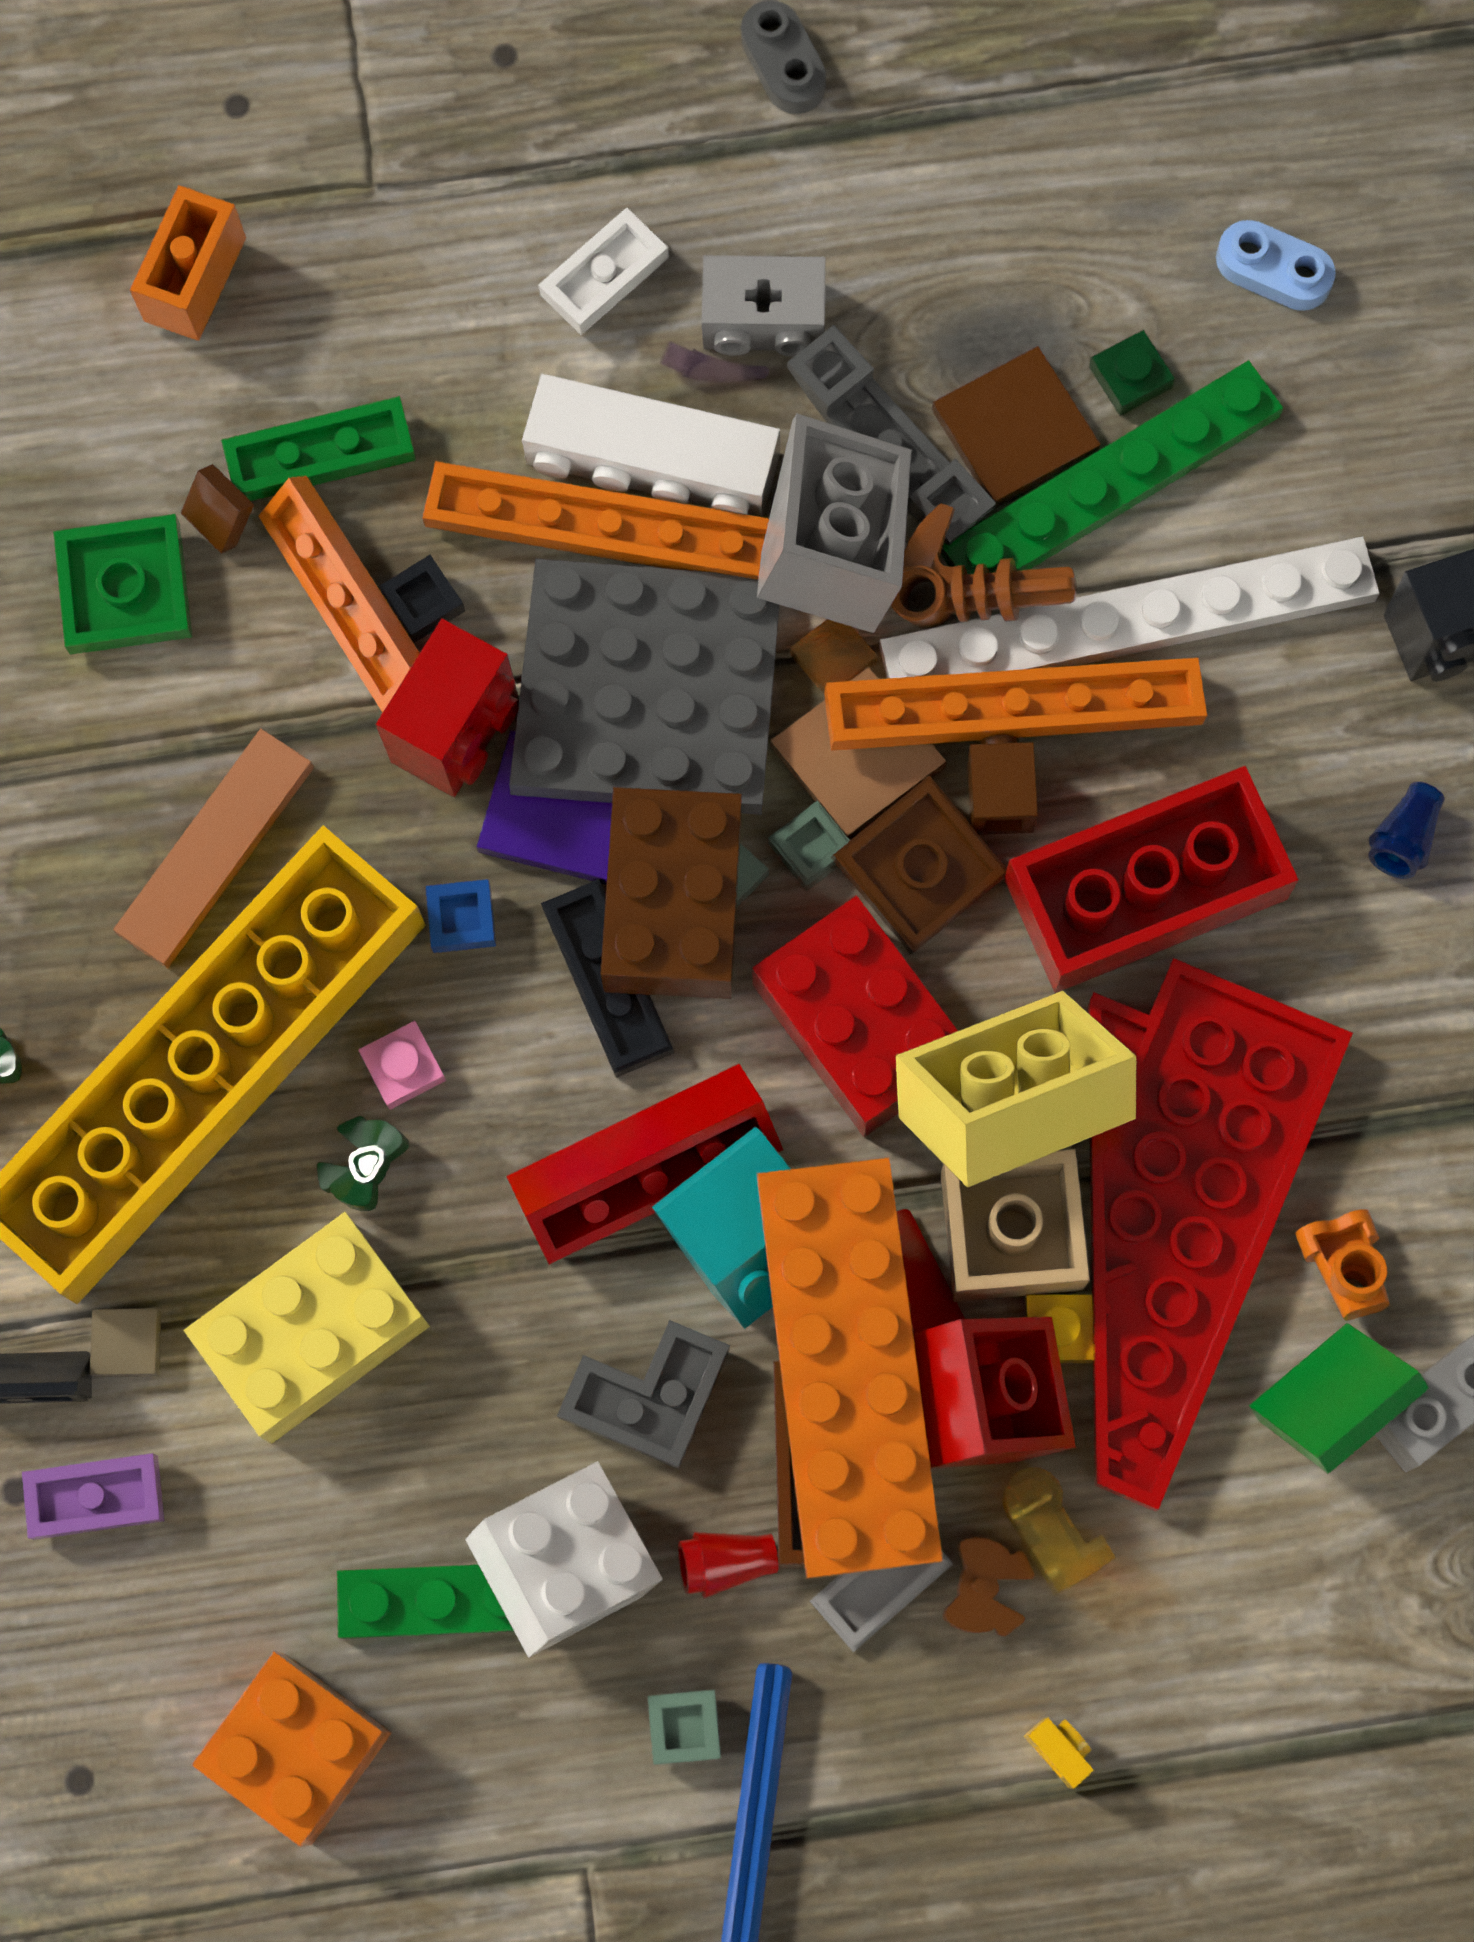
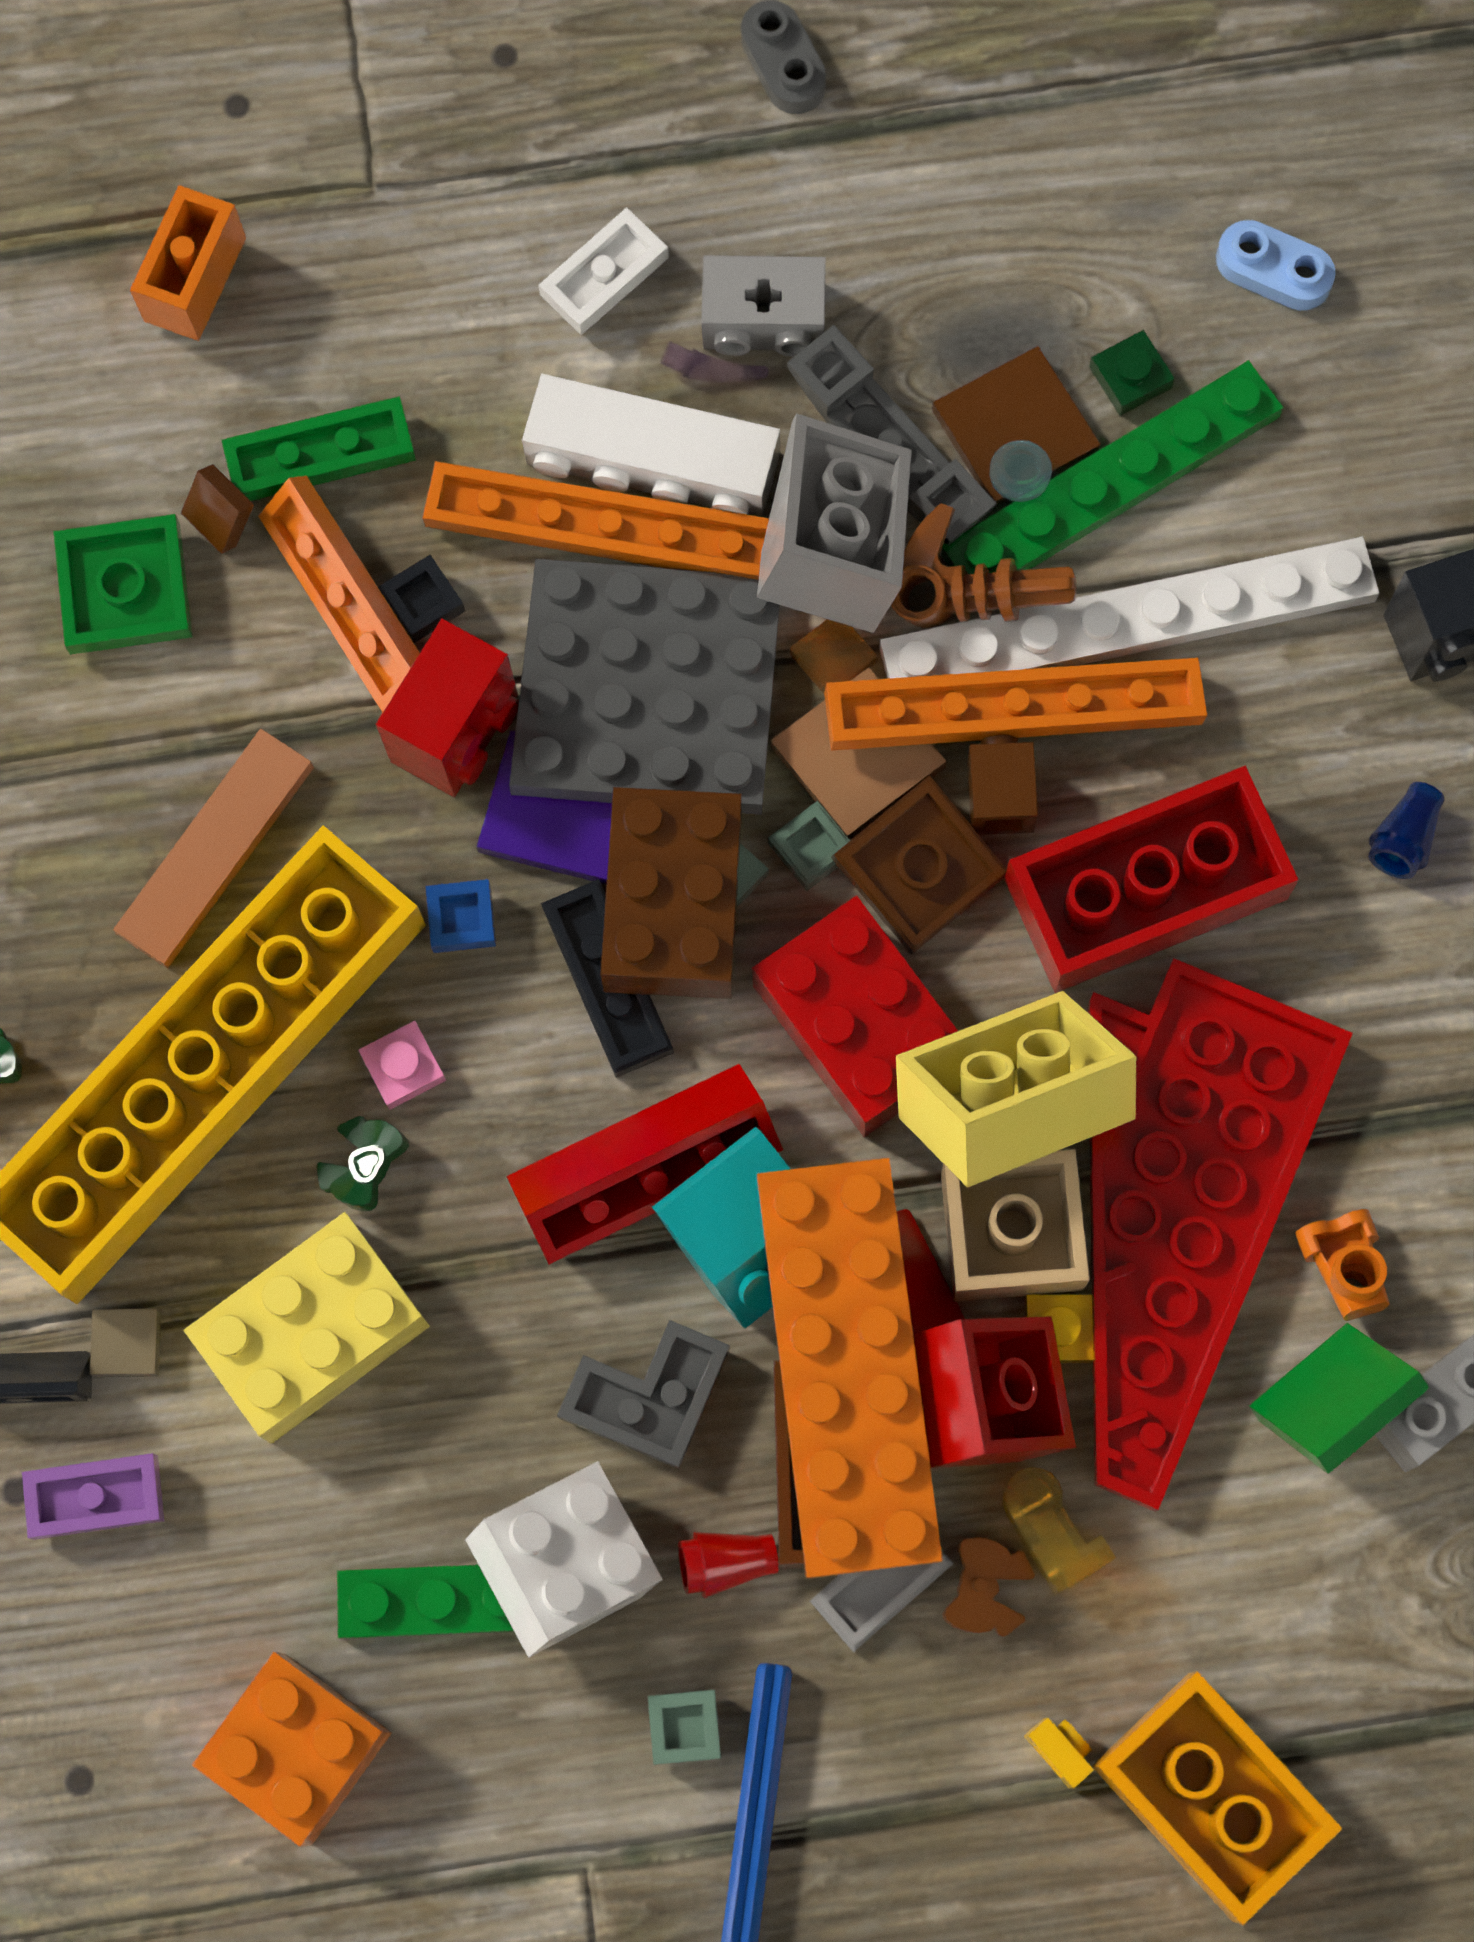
none -> clear light blue plate [989,440,1052,502]
none -> light orange brick [1091,1671,1343,1925]

